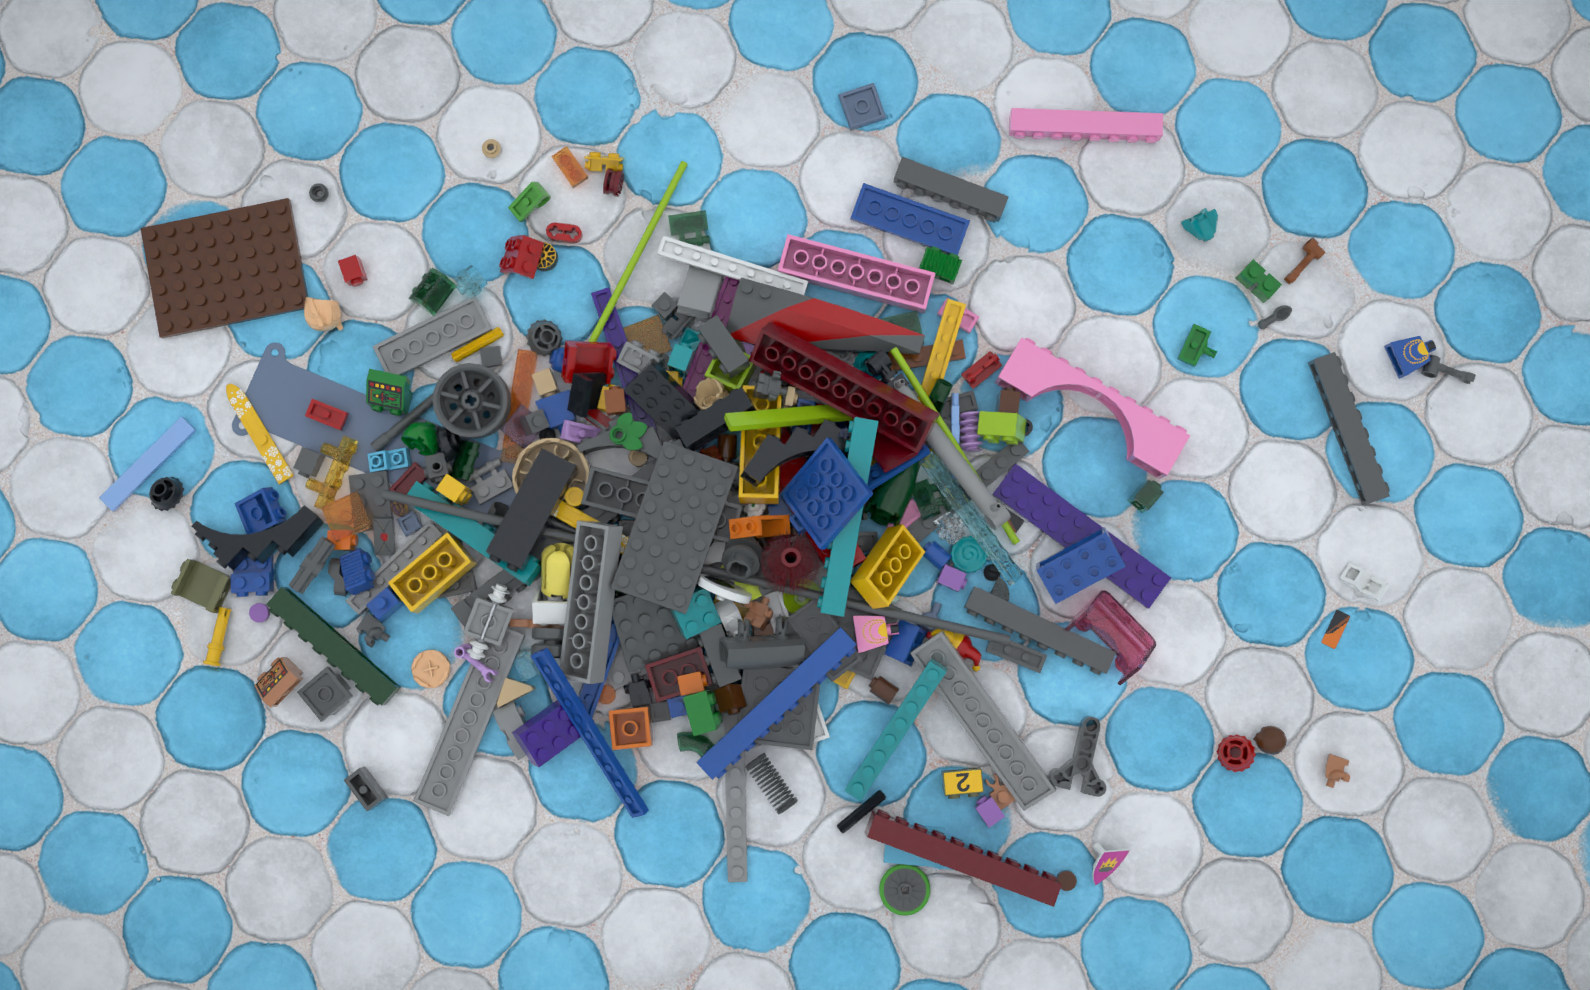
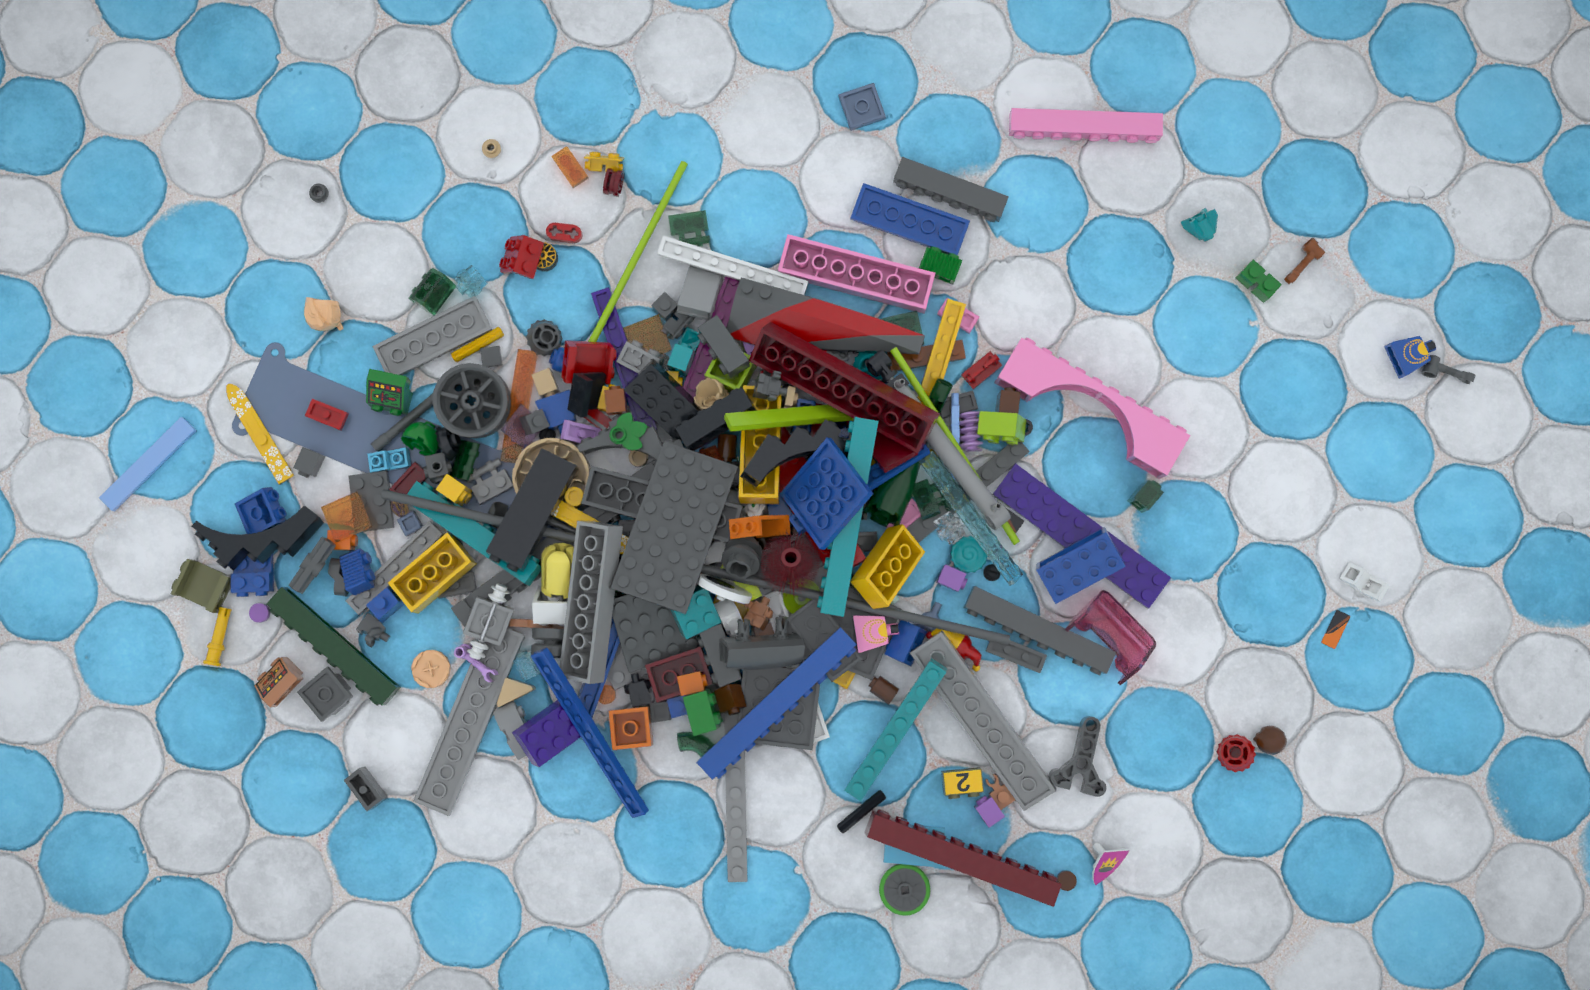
reddish brown plate [140,198,308,339] -> none
black piece [149,477,184,511] -> none
clear yellow plate [306,435,358,511] -> none
red brick [338,254,368,287] -> none
dark grey tile [373,517,395,555] -> none
bright green plate [508,182,551,222] -> none
dark grey piece [745,753,798,815] -> none
blue brick [923,541,952,570] -> none
clear smoke tile [990,577,1009,601] -> none
green plate [1177,324,1217,367] -> none
dark grey piece [1258,305,1292,329] -> none
dark grey brick [1308,352,1390,505] -> none
nougat piece [1325,753,1350,788] -> none

